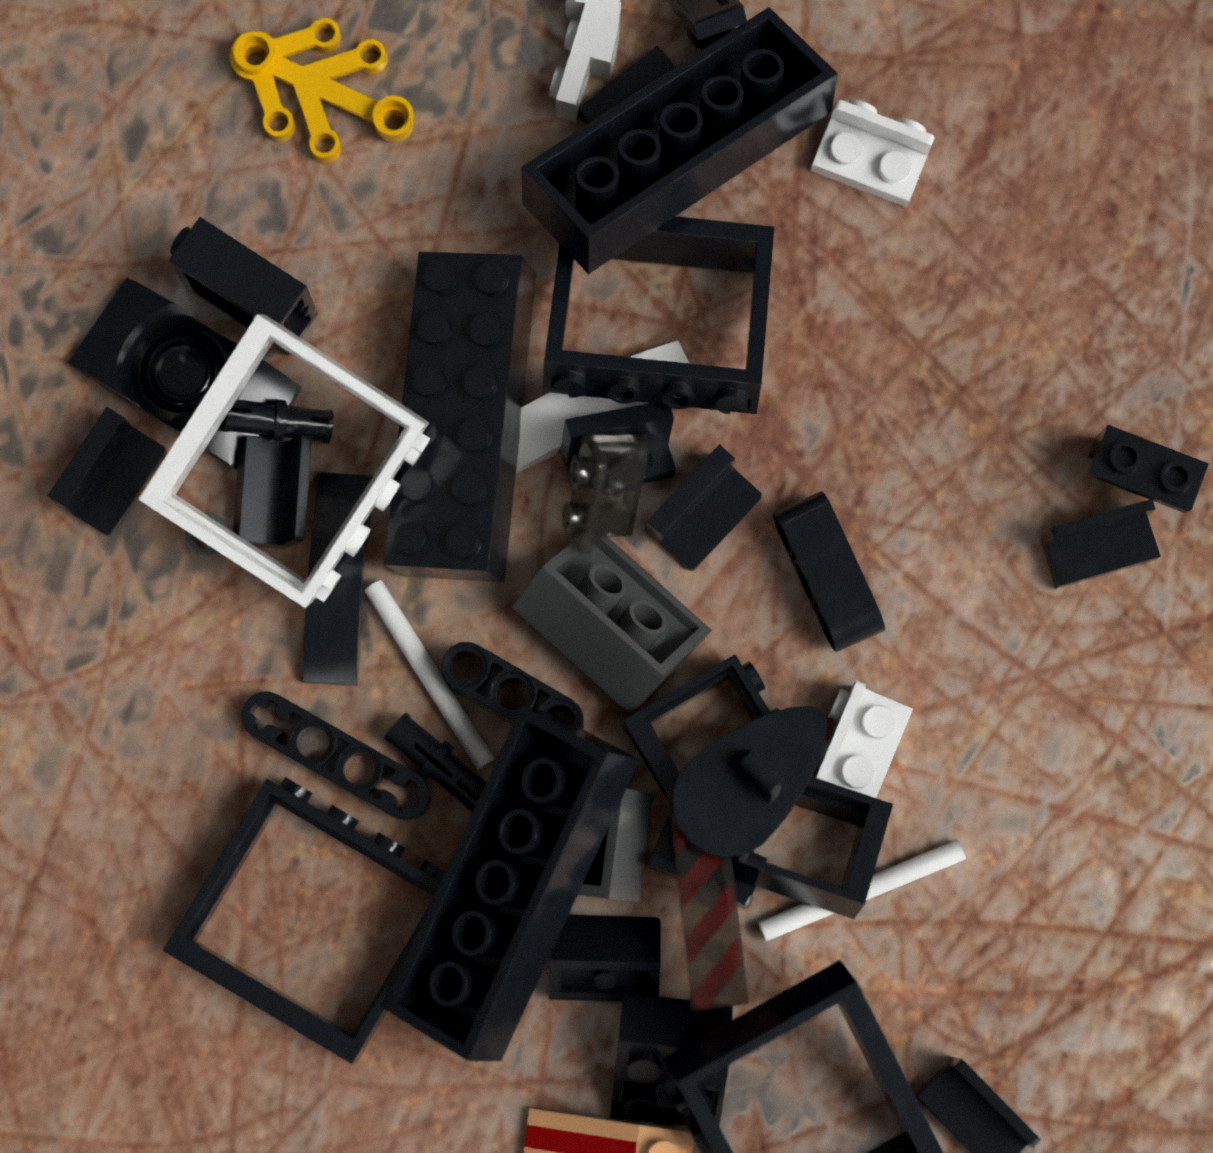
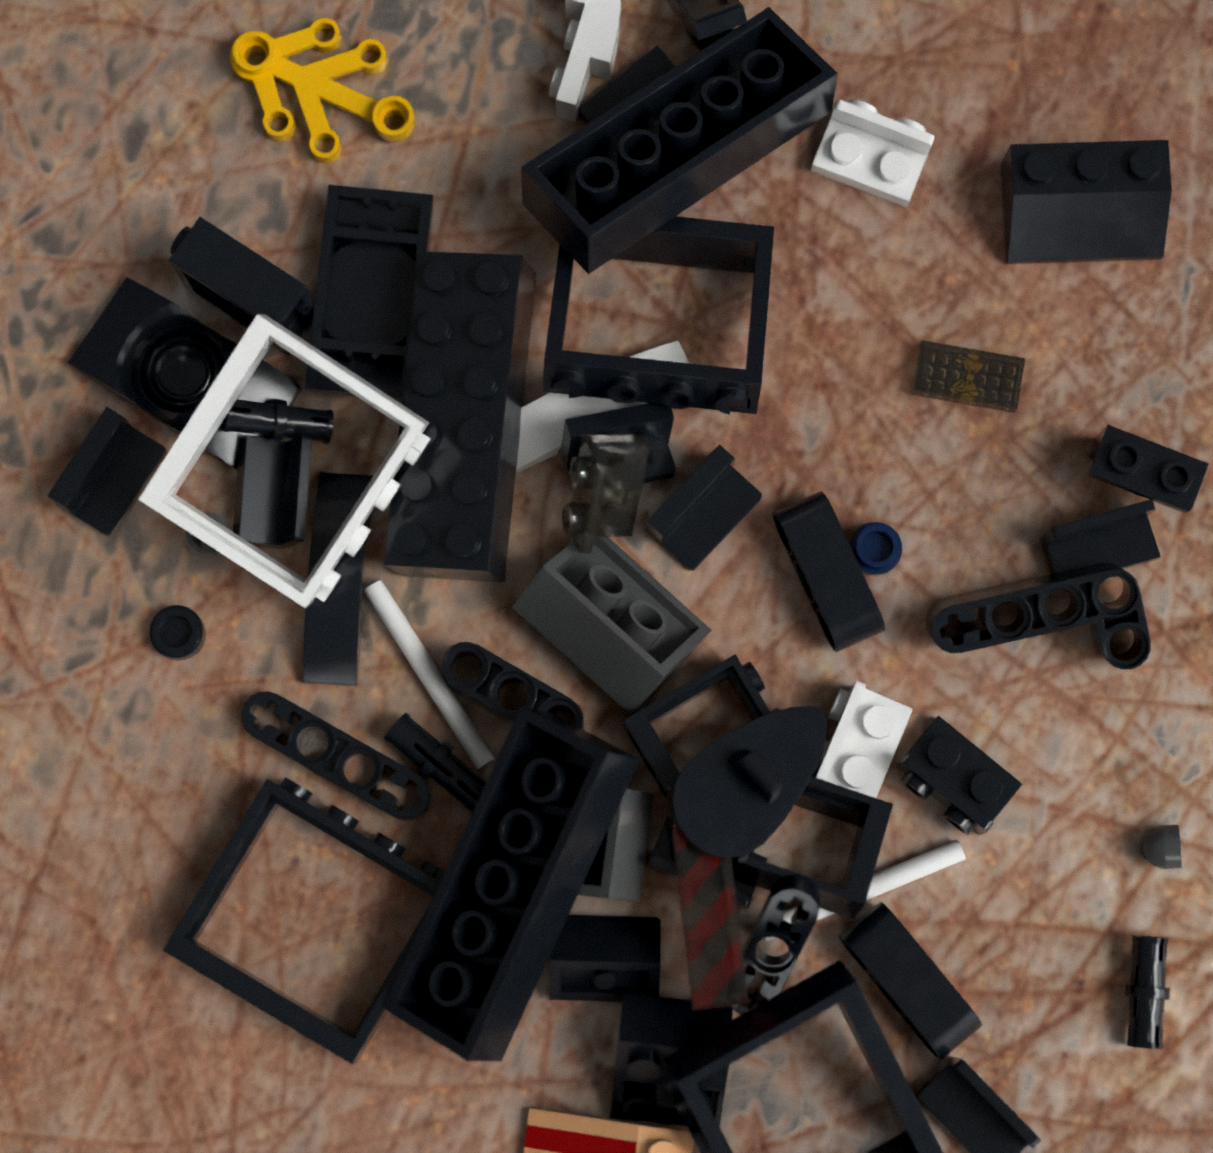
none -> black tile [150,605,206,661]
none -> black slope [304,185,434,400]
none -> black beam [726,875,821,1015]
none -> black beam [839,901,983,1061]
none -> dark blue plate [849,522,902,576]
none -> black bracket [896,715,1023,835]
none -> clear smoke tile [911,340,1025,413]
none -> black beam [926,563,1151,670]
none -> black slope [1000,140,1172,264]
none -> black pin [1125,935,1170,1049]
none -> dark grey hinge [1142,825,1182,869]

